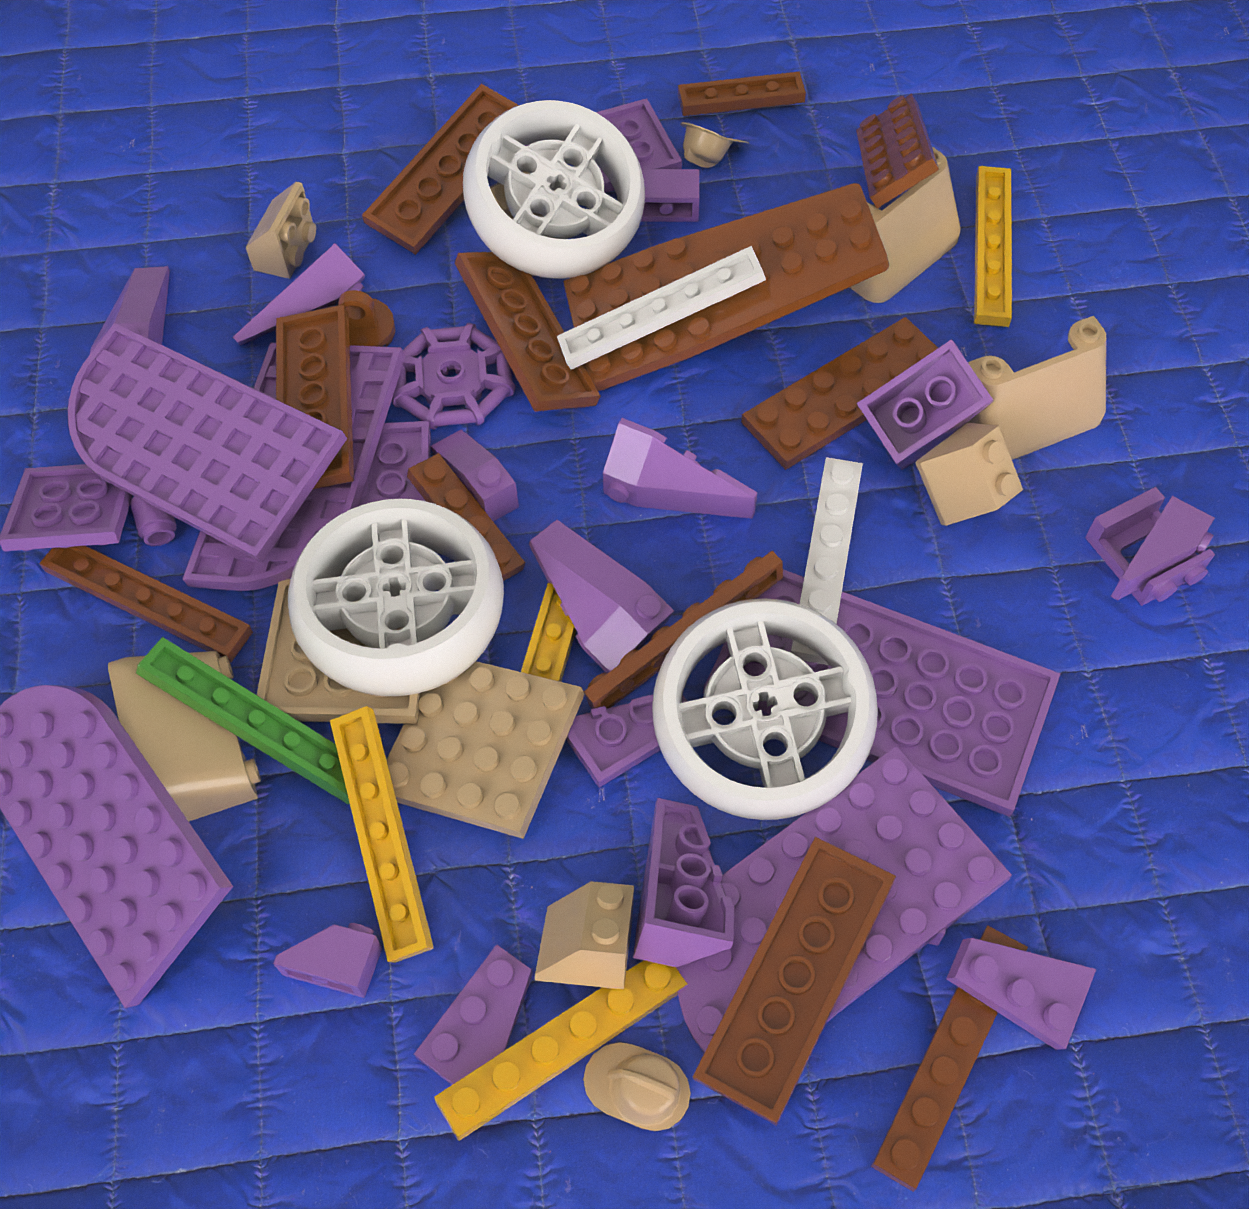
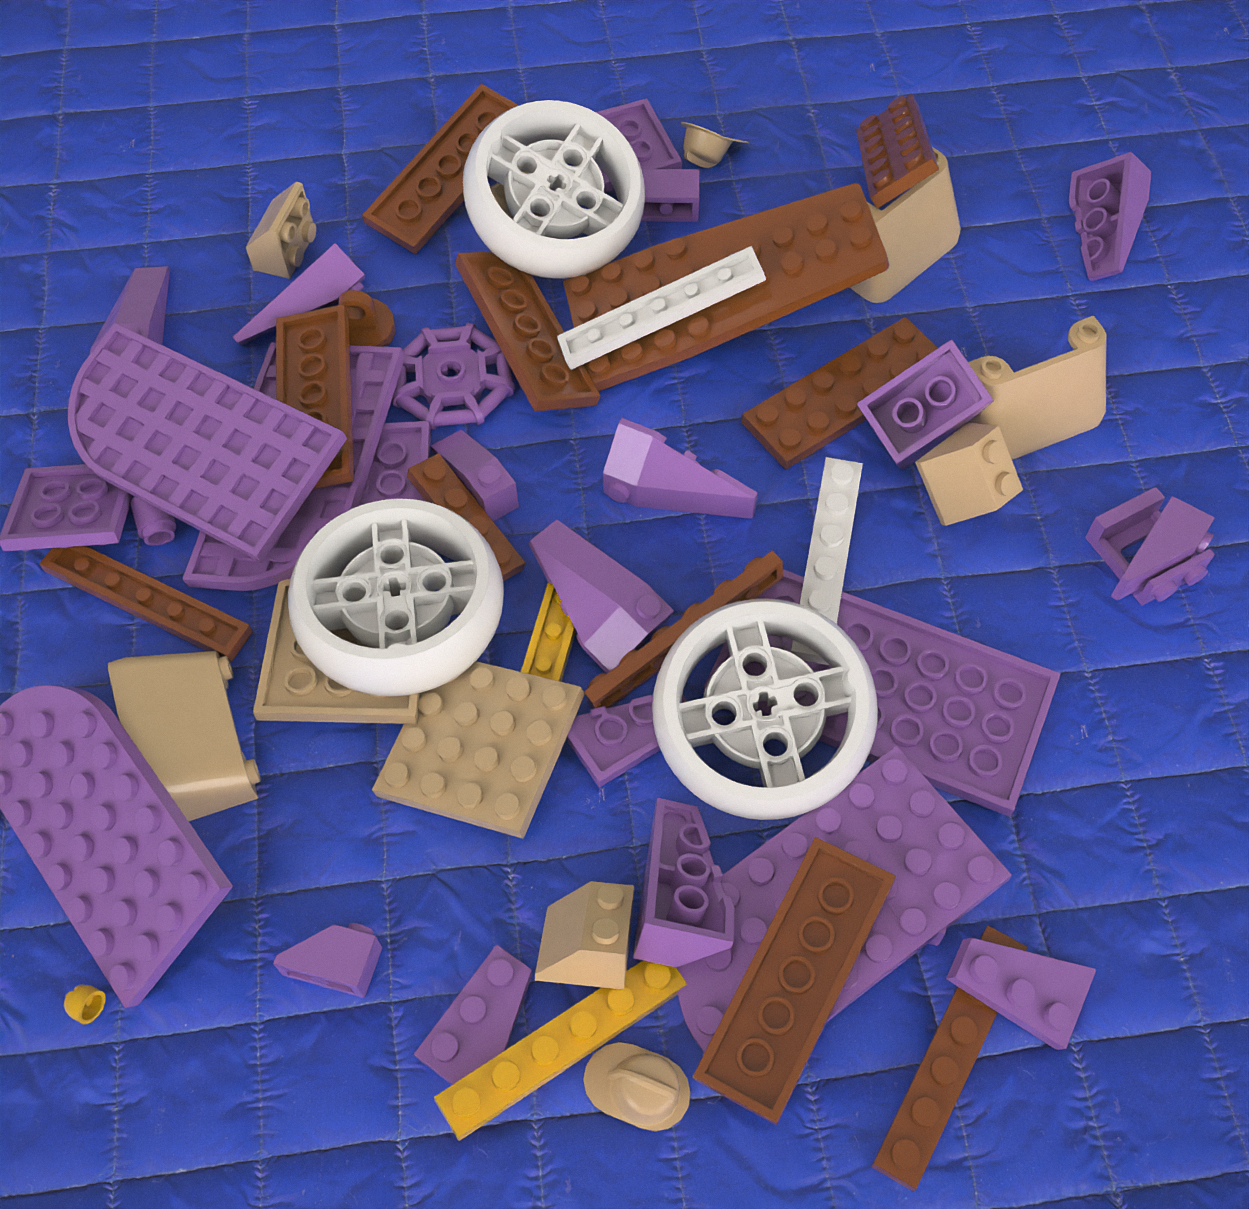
bright green plate [136,637,350,805] -> none
yellow plate [330,706,434,963] -> none
dark orange plate [678,71,806,116] -> none
yellow plate [974,166,1012,327] -> none
none -> yellow hinge [64,984,106,1025]
none -> medium lavender wedge [1069,152,1151,281]

